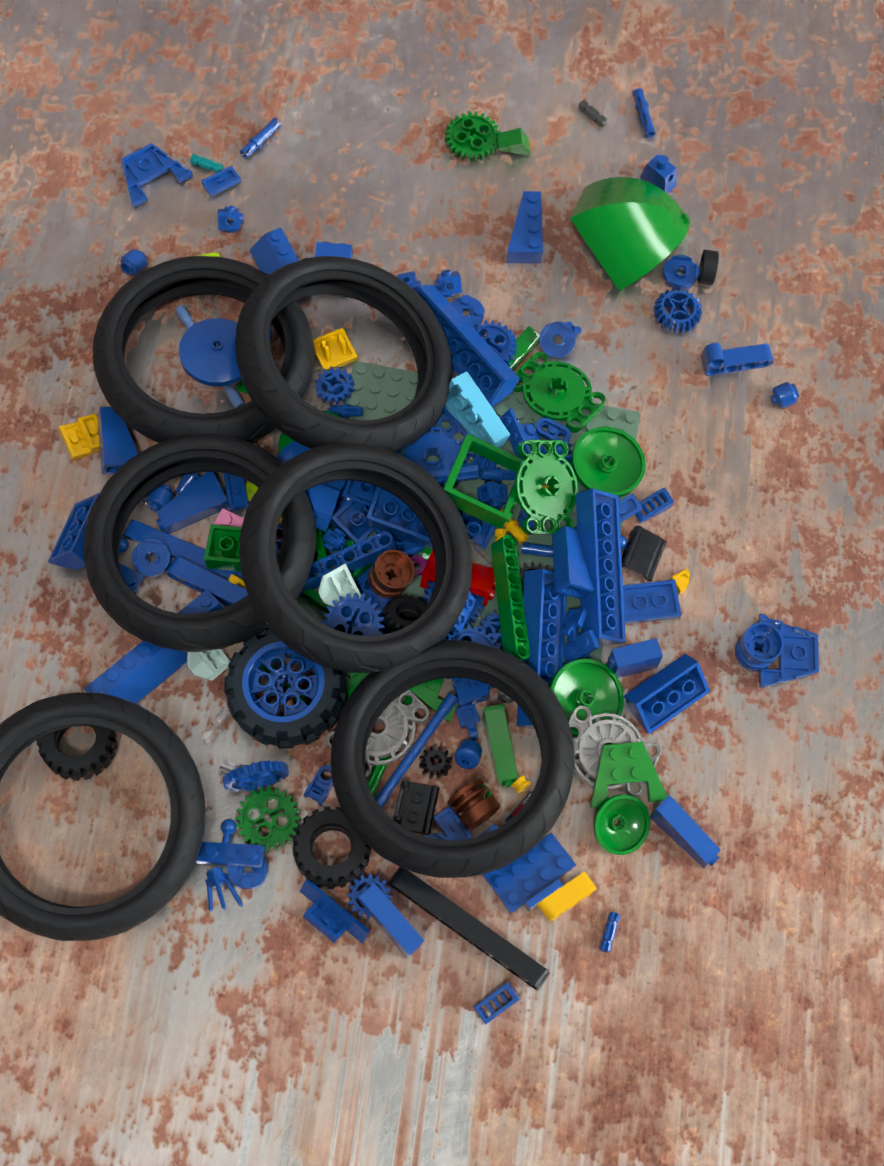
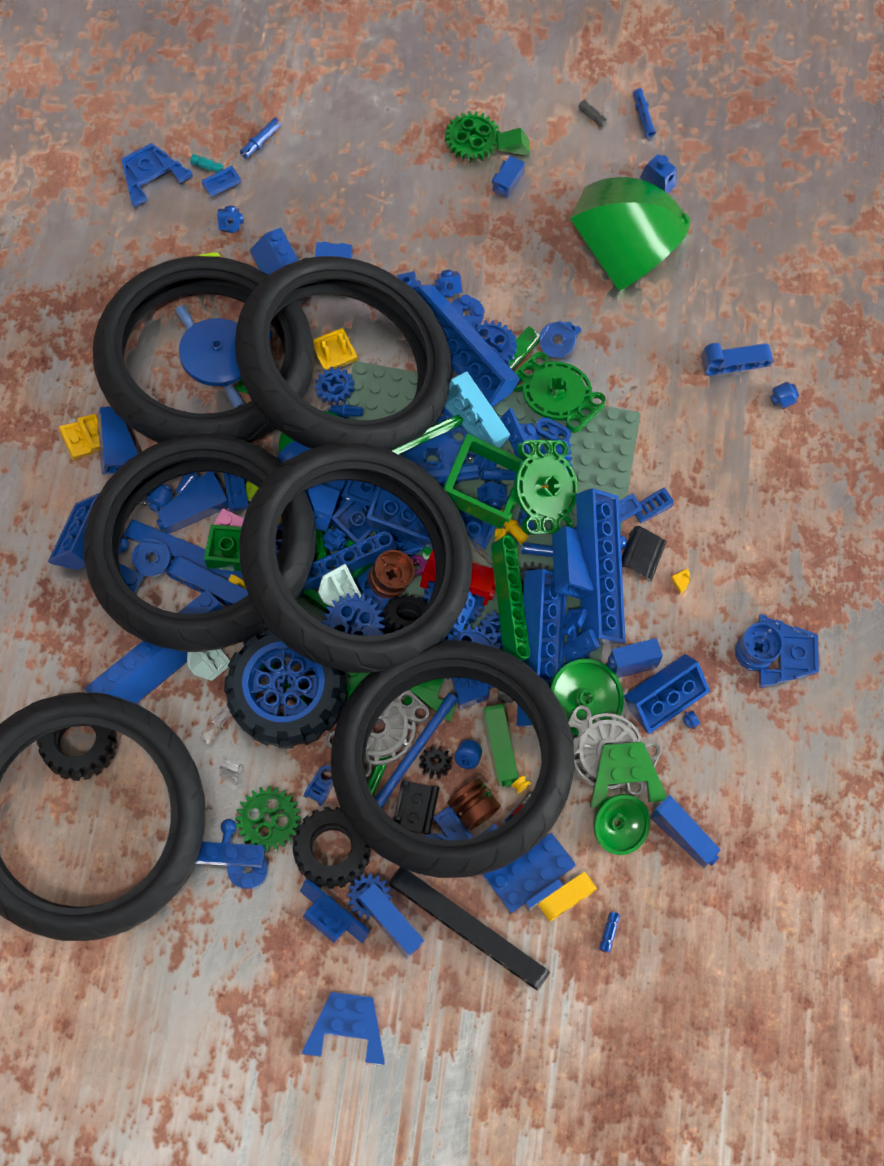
blue head [120,249,147,276] -> none
blue plant [205,867,243,911] -> none
blue gear [222,760,289,792] -> none
blue plate [455,704,480,741] -> none
blue slope [474,982,521,1025] -> none
blue wedge [506,191,543,264] -> none
green dish [571,427,646,498] -> none
blue plate [623,580,682,624] -> none
blue gear [653,287,702,334] -> none
blue plate [663,255,699,289] -> none
black tyre [698,249,719,285] -> none
none -> blue wing [302,992,385,1065]
none -> axle [391,414,463,454]
none -> blue brick [492,156,525,198]
none -> blue plate [683,711,700,729]

